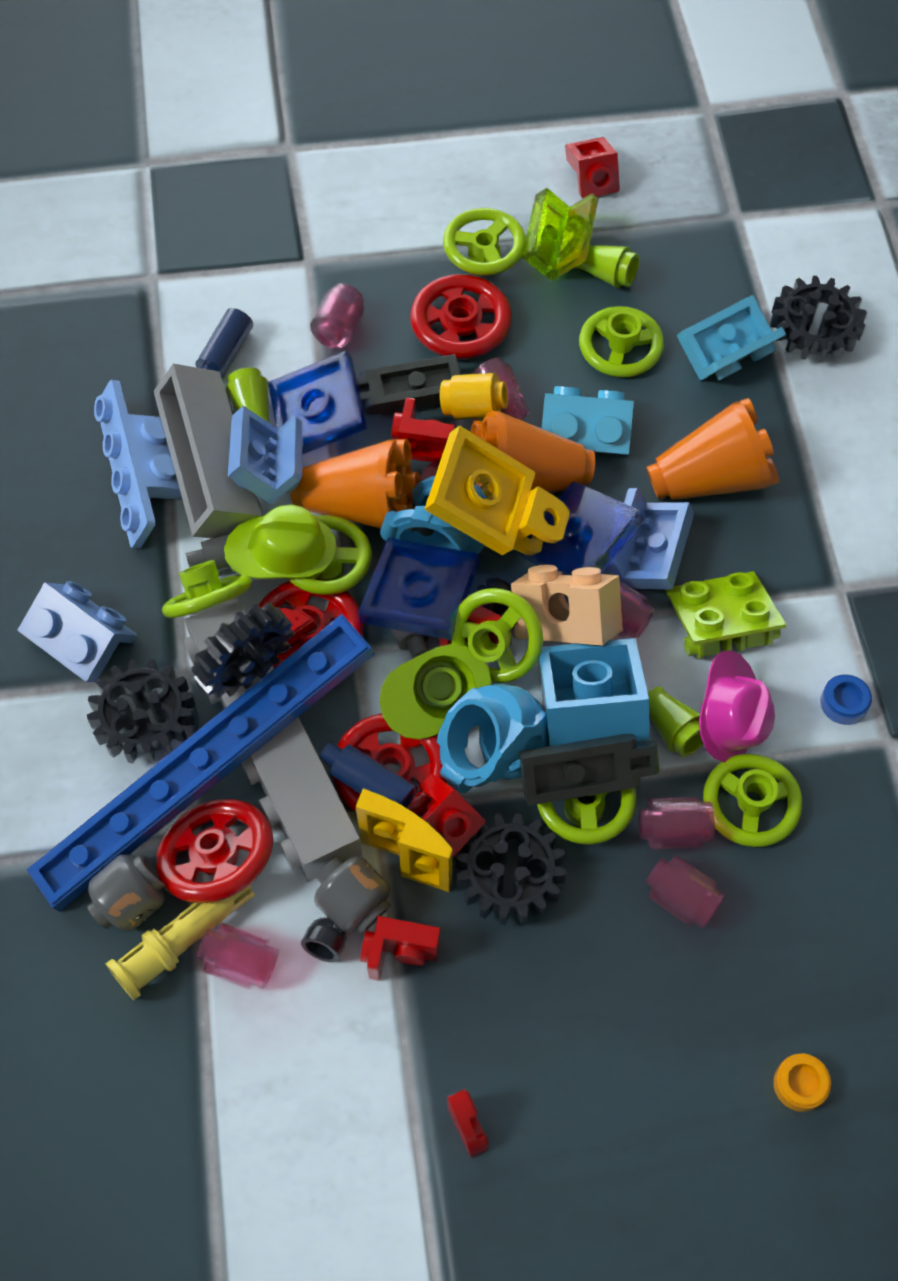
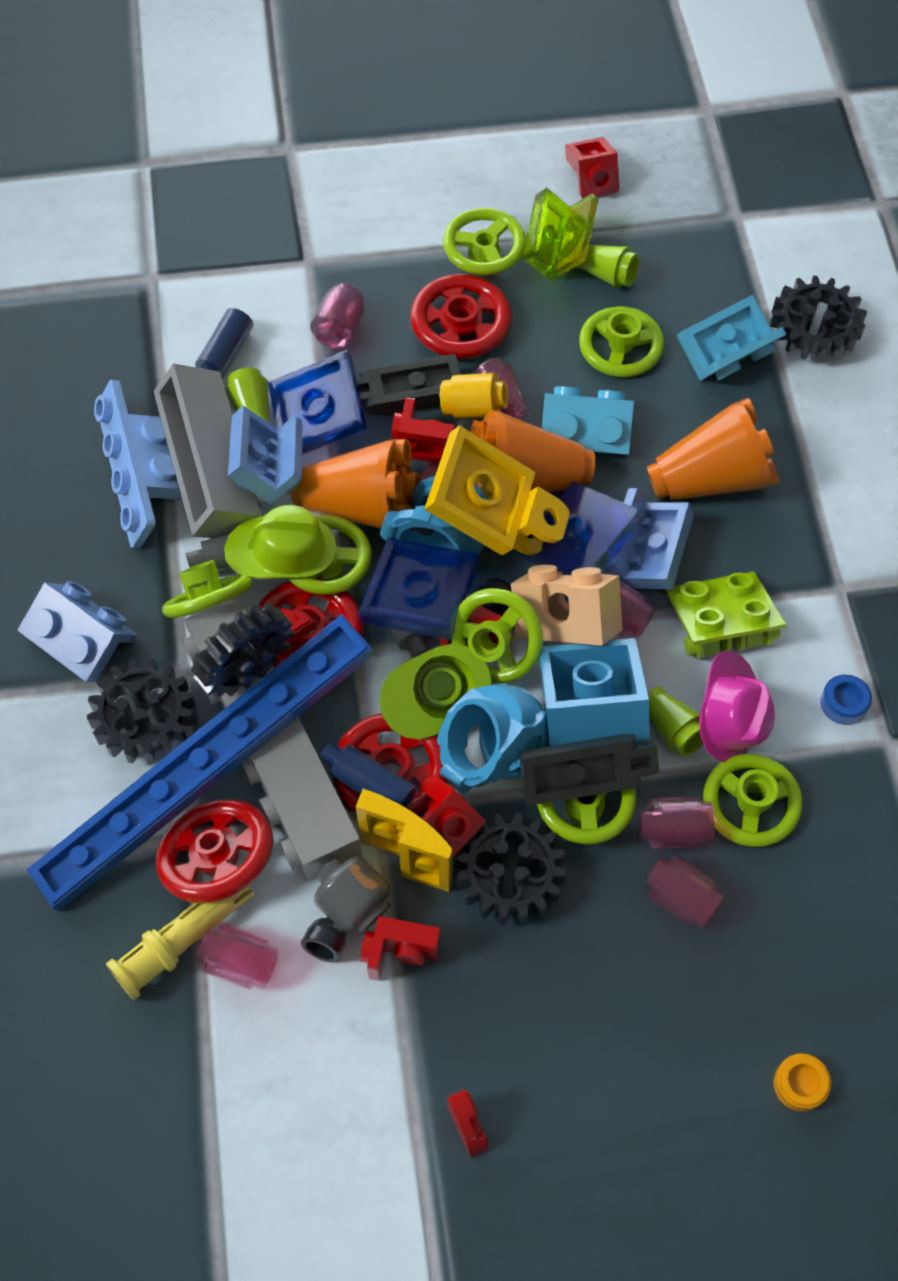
dark grey head [88,854,165,931] -> none

